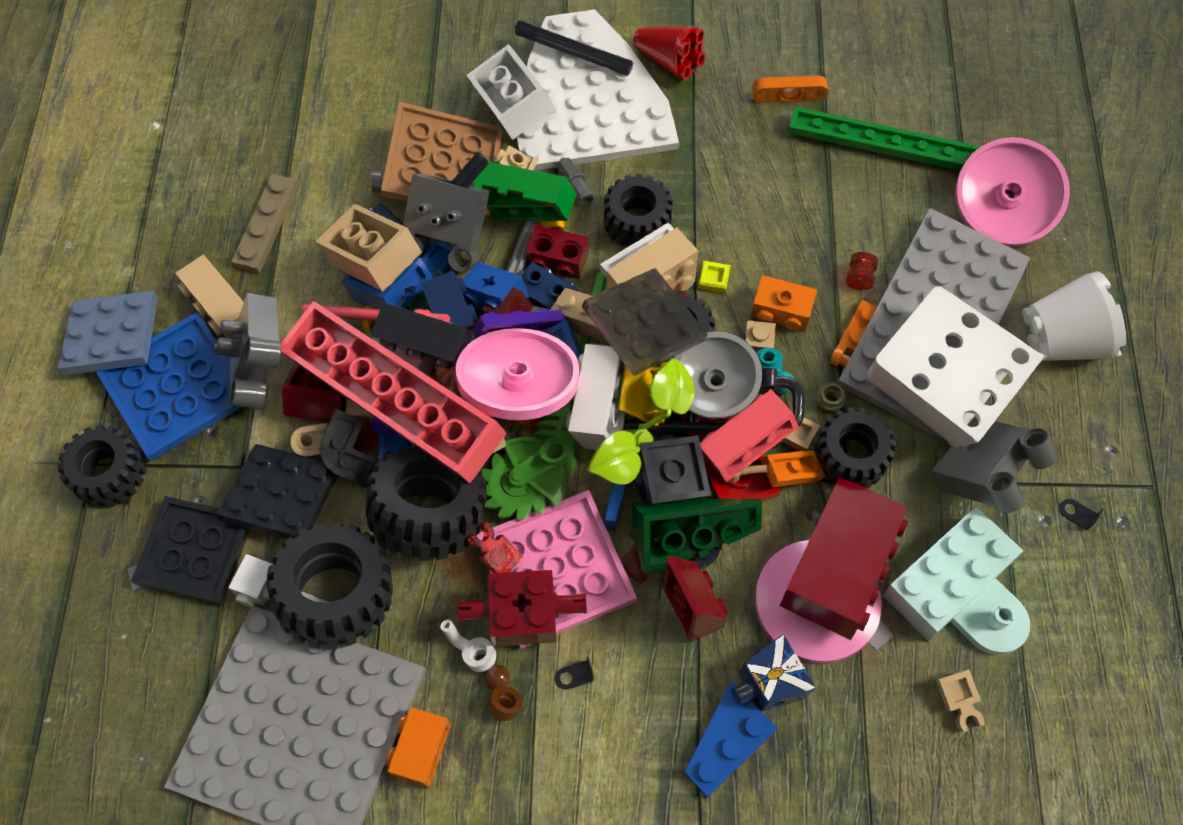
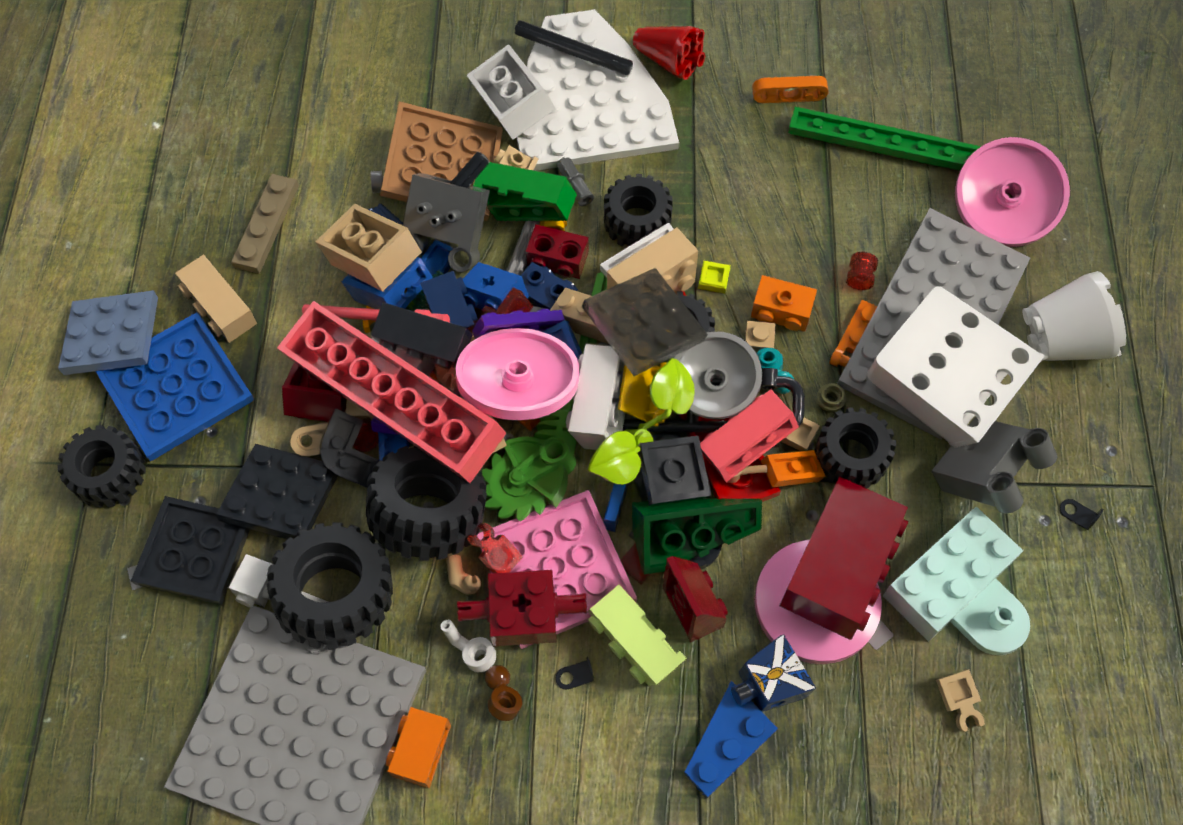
dark grey piece [213,293,281,410] -> none
none -> tan arm [446,555,481,595]
none -> yellowish green wedge [587,585,687,686]

